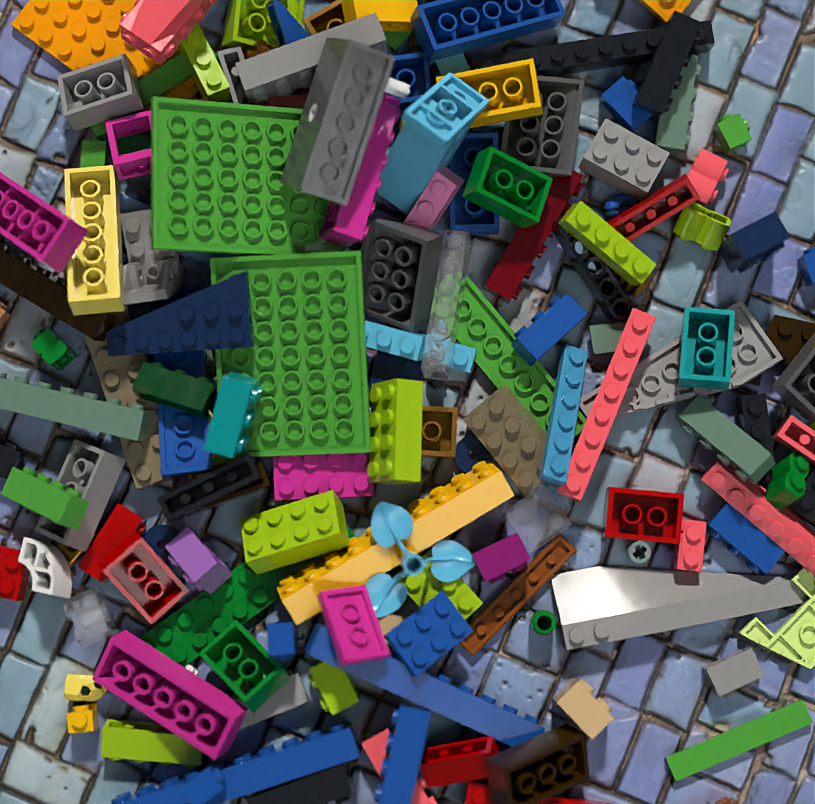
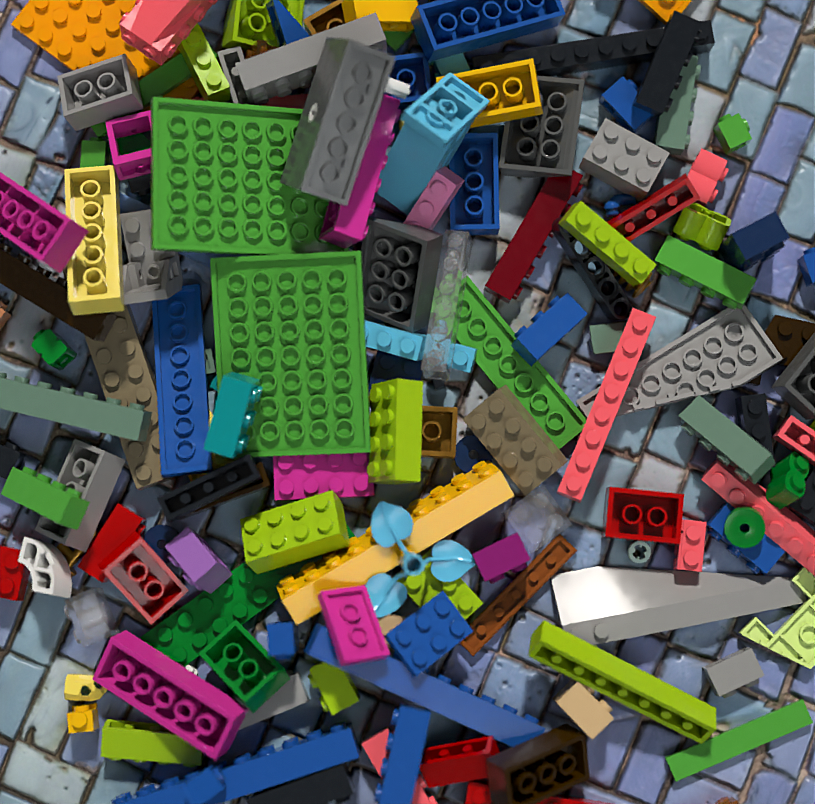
dark blue wing [106,271,254,356] -> none
dark green brick [132,362,217,419] -> none
green brick [462,146,553,228] -> none
green brick [529,610,556,635] -> none
dark azure plate [539,344,588,486] -> none
teal brick [678,307,735,390] -> none
none -> lime brick [528,620,716,744]
none -> bright green brick [654,235,757,310]
none -> green piece [724,507,765,548]

